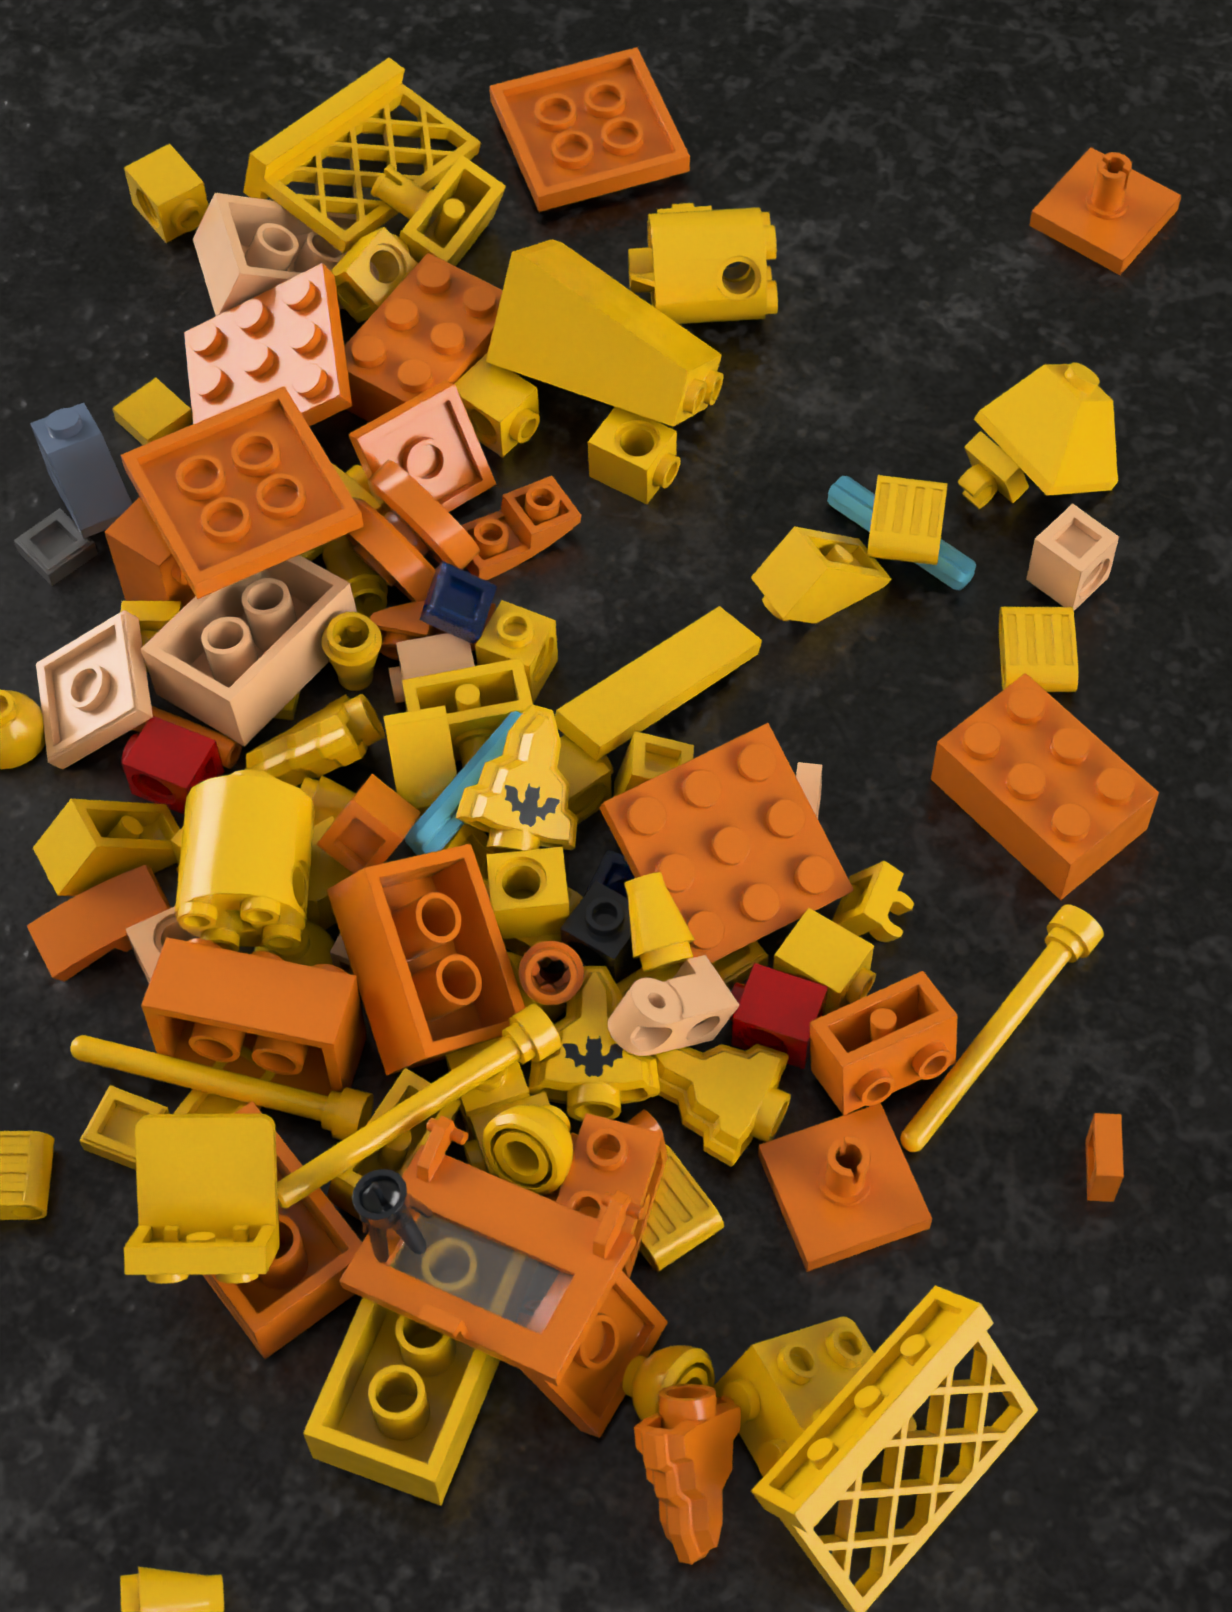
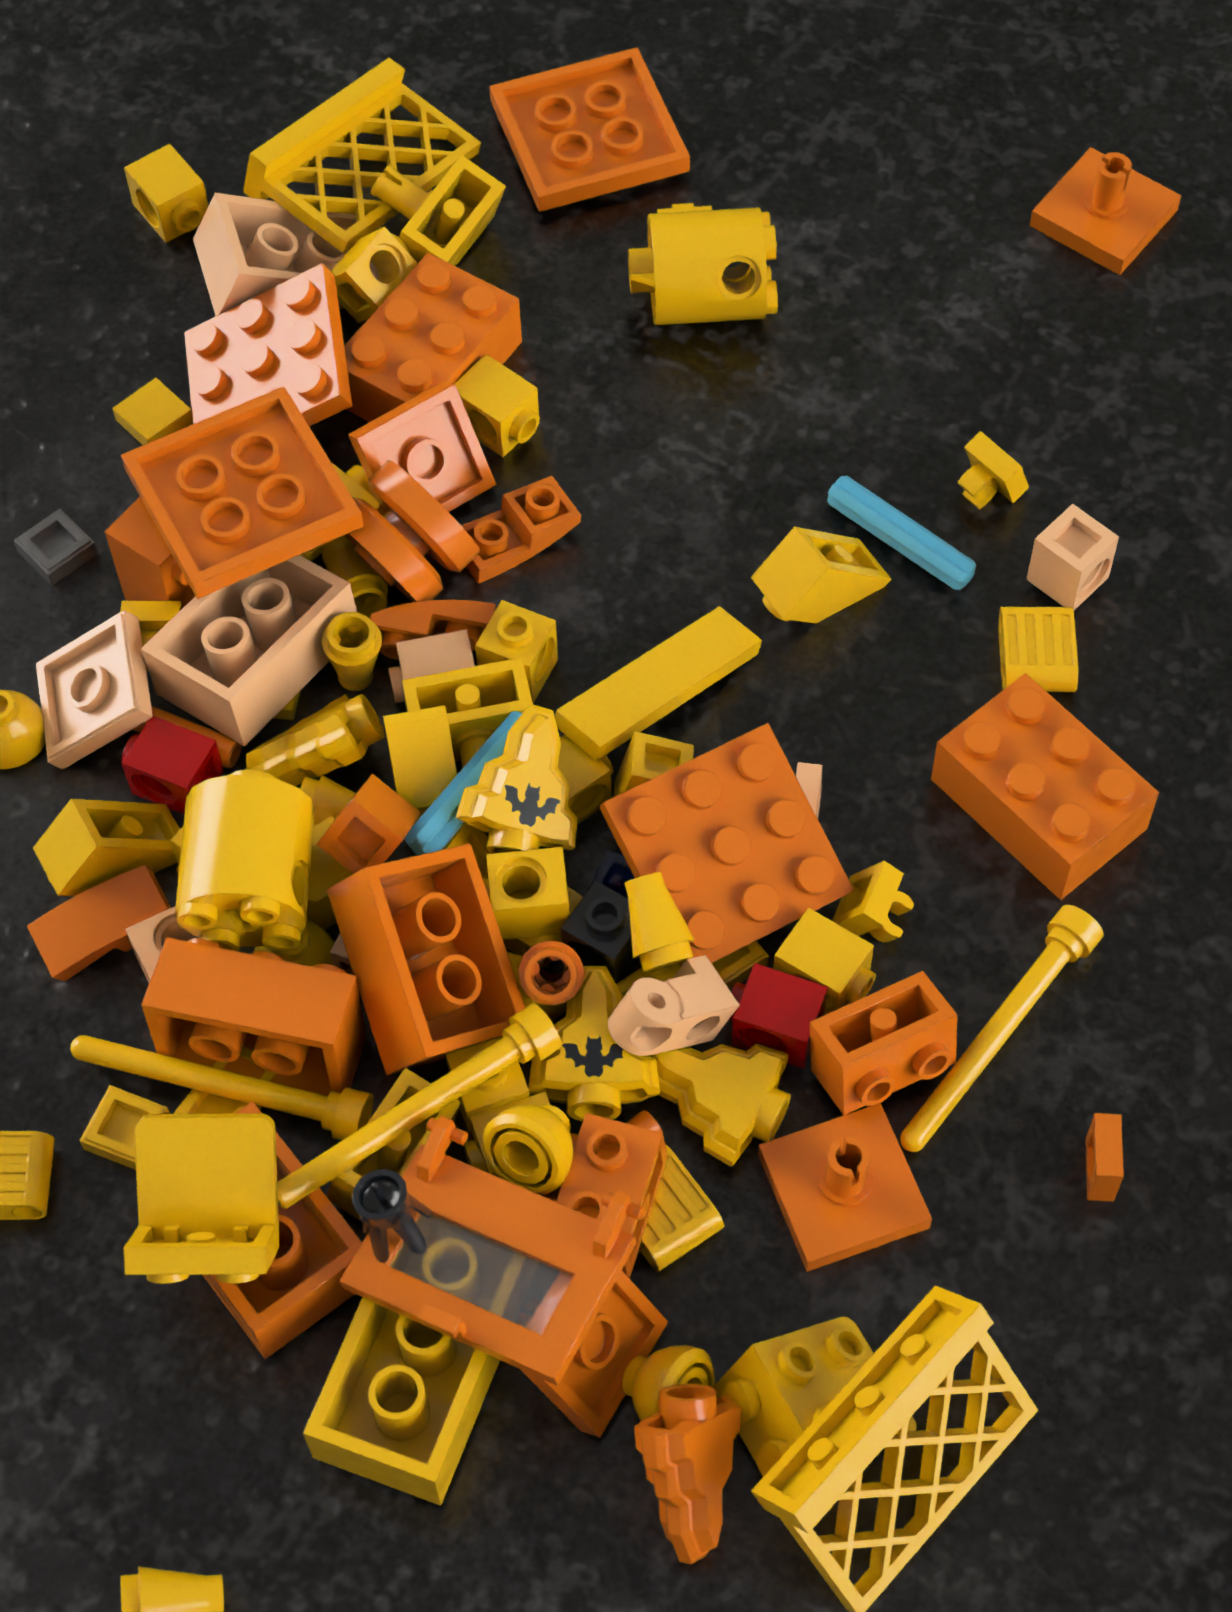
sand blue slope [30,402,132,539] -> none
clear blue tile [419,561,497,644] -> none
yellow slope [486,239,723,427] -> none
yellow brick [588,407,680,505] -> none
yellow piece [867,475,948,565] -> none
yellow slope [974,363,1118,495] -> none

